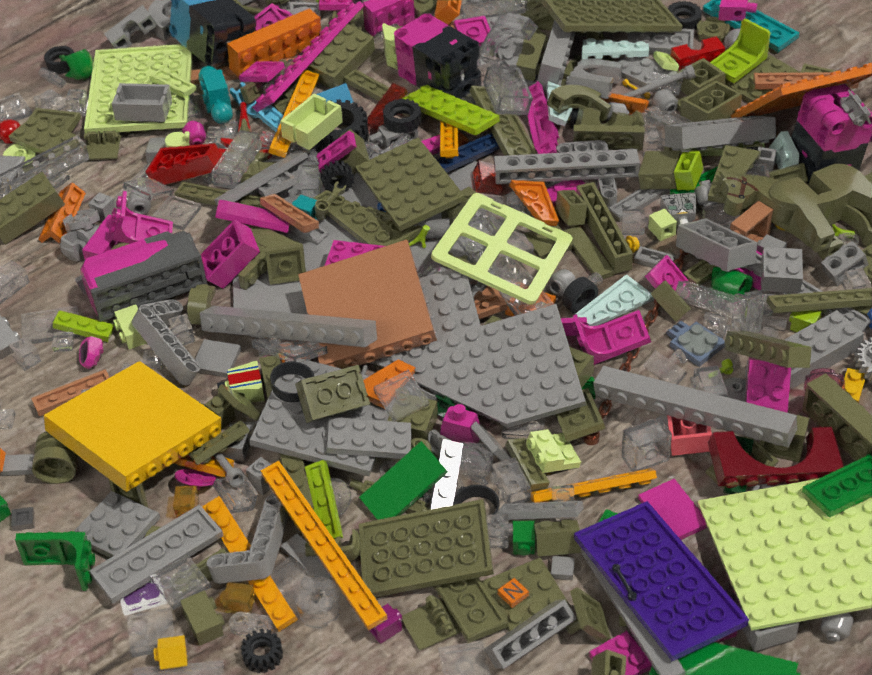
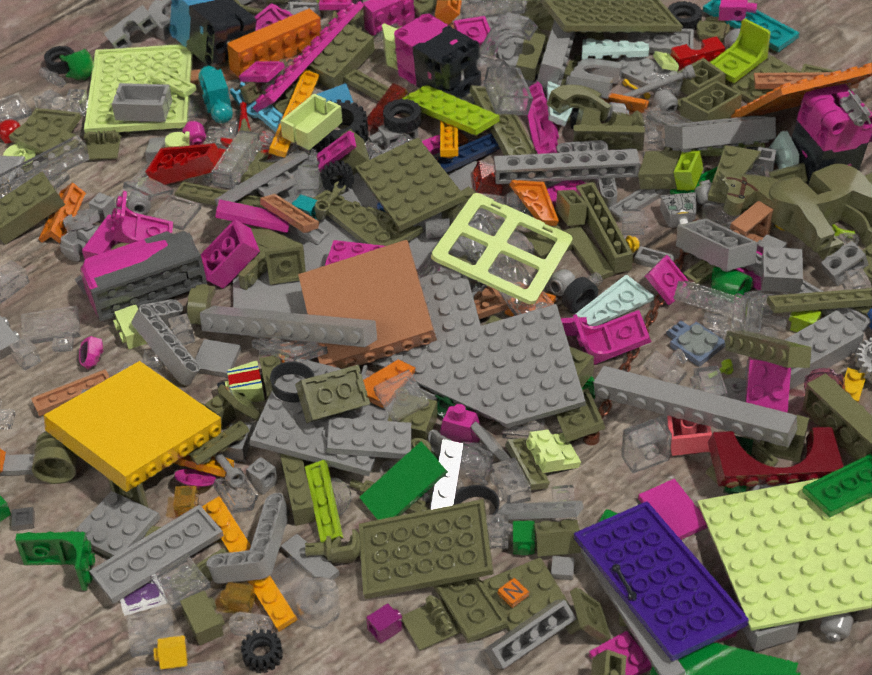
lime plate [53,310,114,342] -> none
light orange plate [261,461,388,631] -> none
lime bar [409,225,430,248] -> none
light orange plate [530,468,657,503] -> none
yellowish green brick [648,209,677,241] -> none
olive tile [650,280,691,322] -> none

